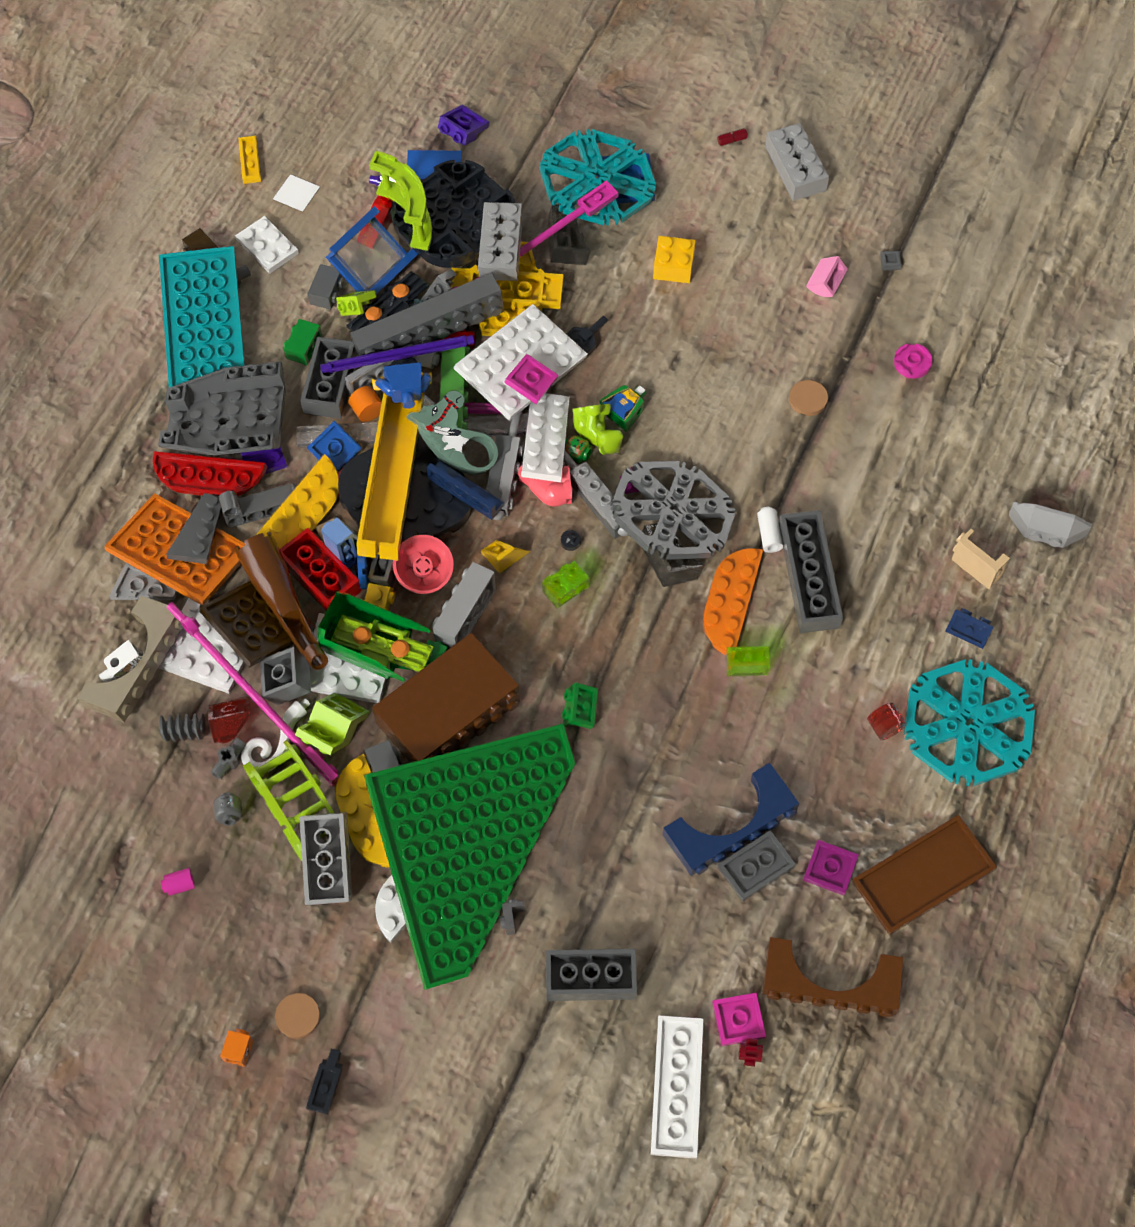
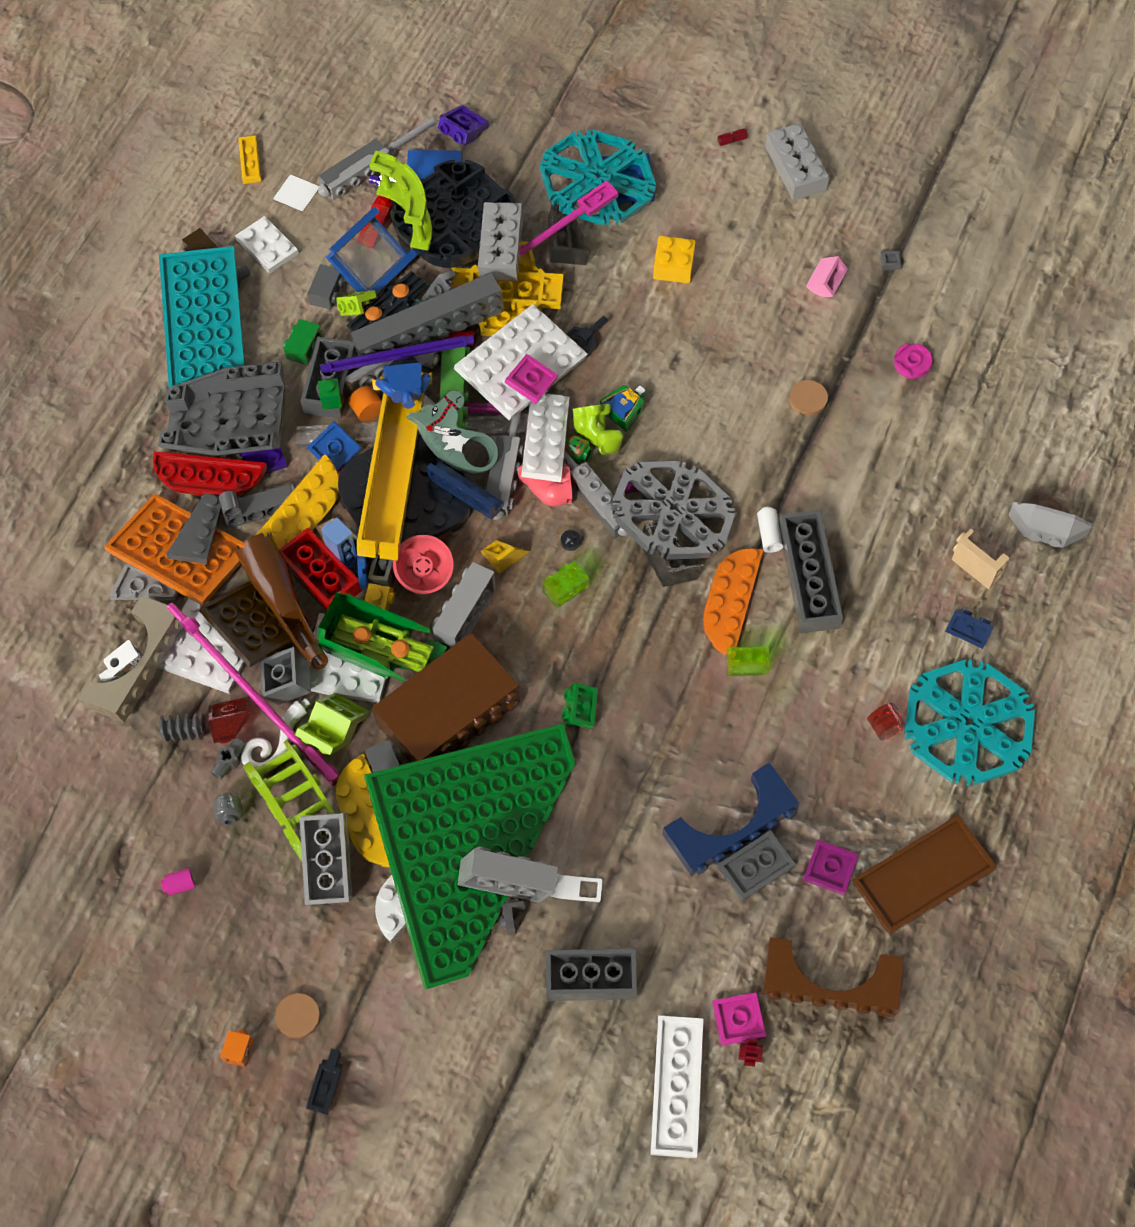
none -> piece [318,118,436,200]
none -> green brick [318,379,342,410]
none -> light grey brick [457,847,558,903]
none -> white piece [550,874,602,902]

